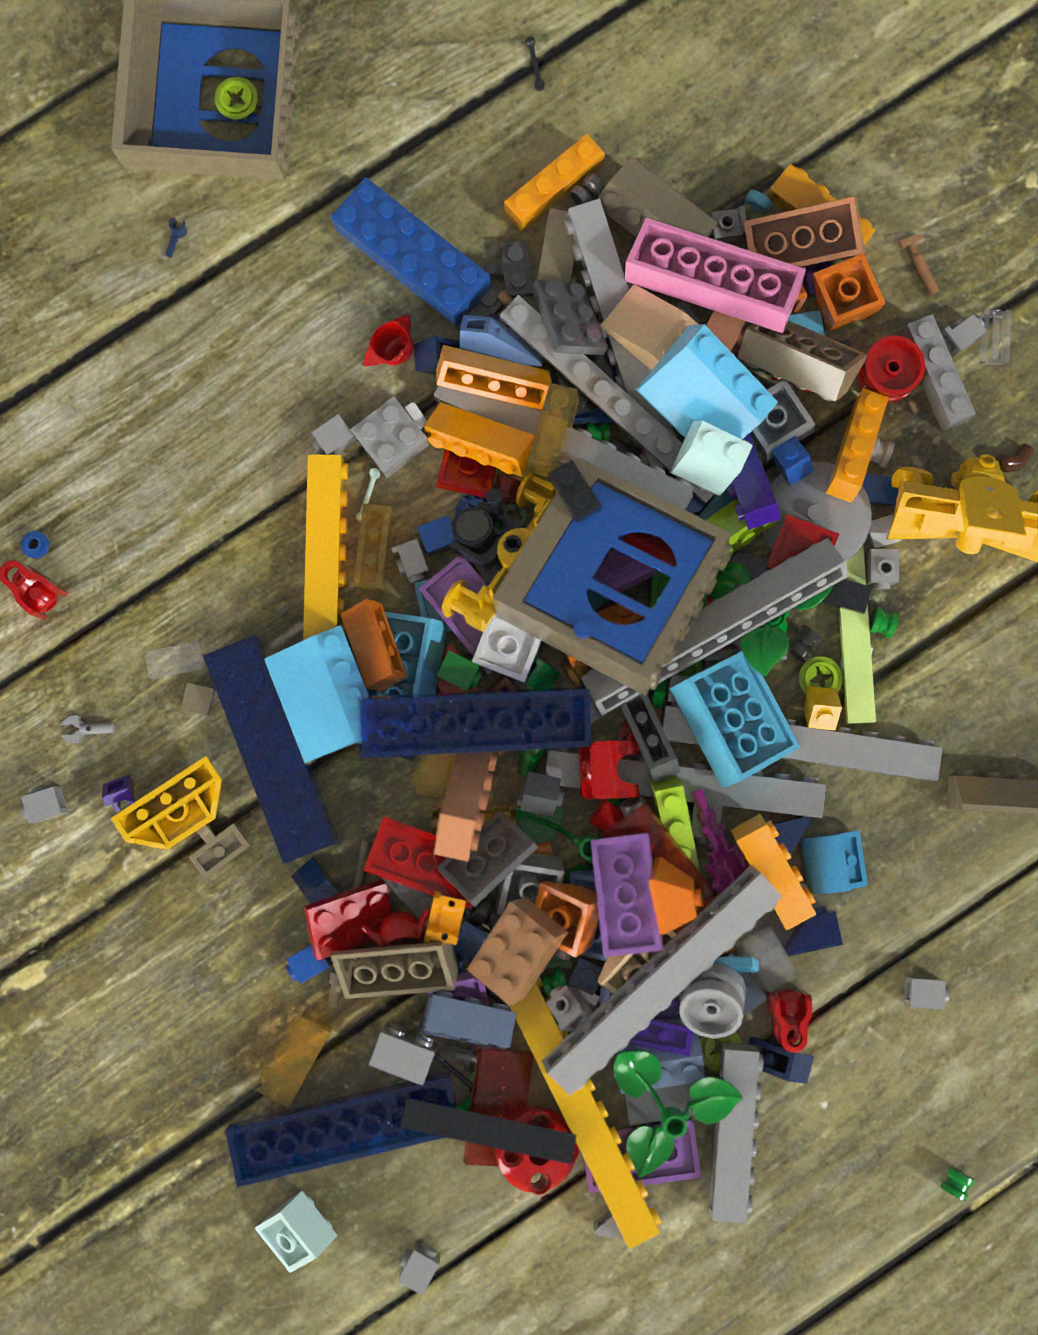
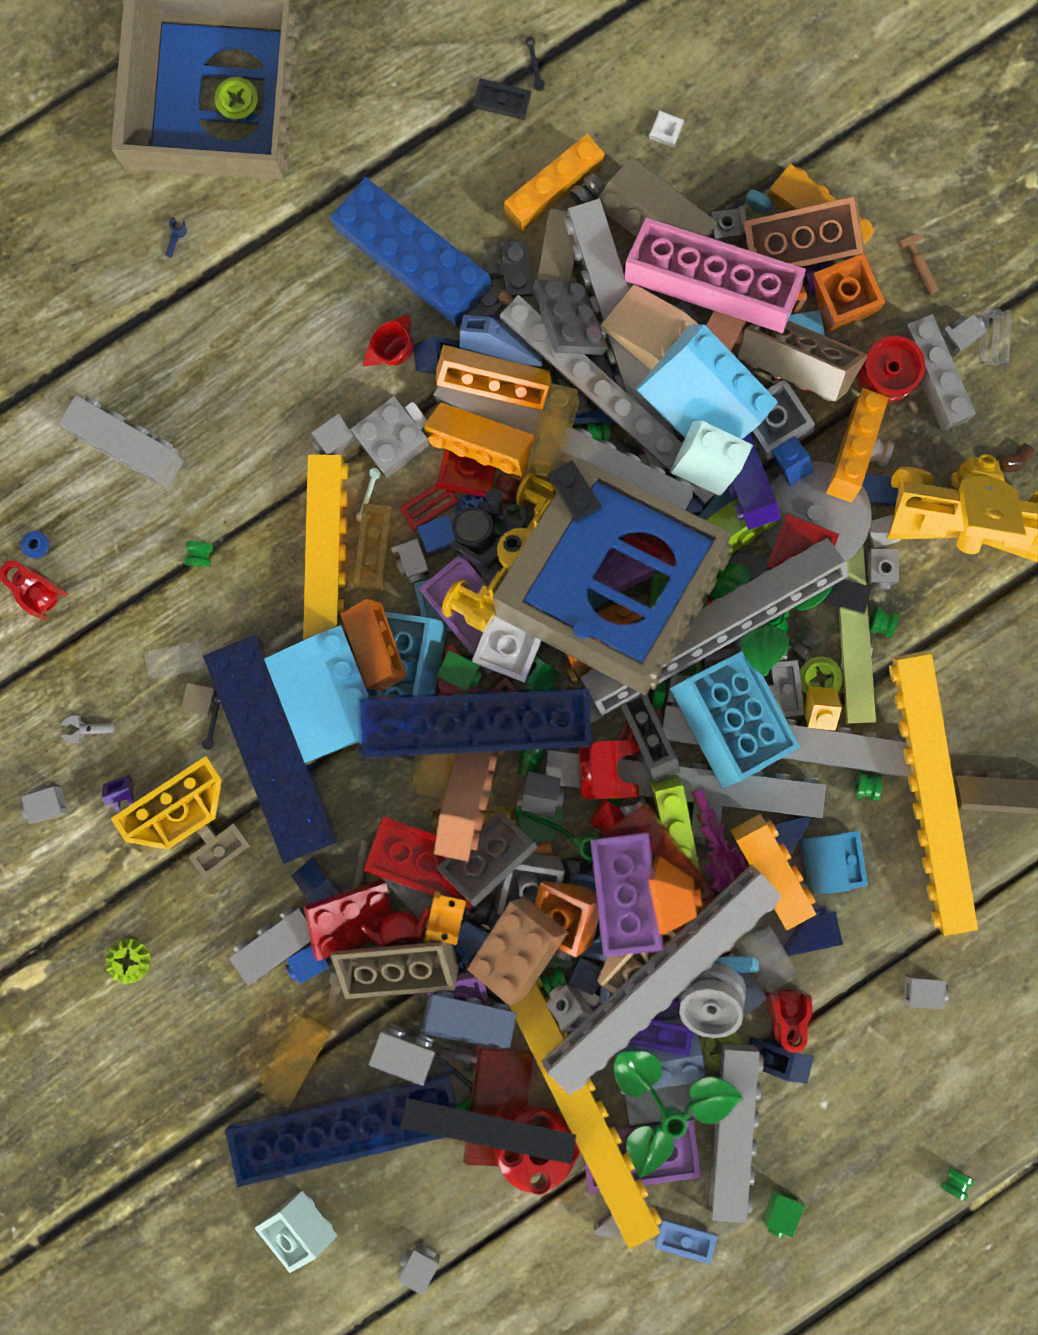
none -> light grey brick [59,395,183,489]
none -> lime gear [105,938,151,984]
none -> green wheel [183,541,213,568]
none -> black hinge [202,693,224,750]
none -> light grey brick [229,906,311,986]
none -> red tile [399,483,459,532]
none -> black plate [473,78,532,120]
none -> black tile [560,857,588,873]
none -> white tile [649,110,684,148]
none -> medium blue plate [655,1218,718,1264]
none -> green brick [762,1188,805,1238]
none -> light grey plate [768,660,805,717]
none -> green wheel [853,771,882,801]
none -> yellow brick [889,651,978,936]

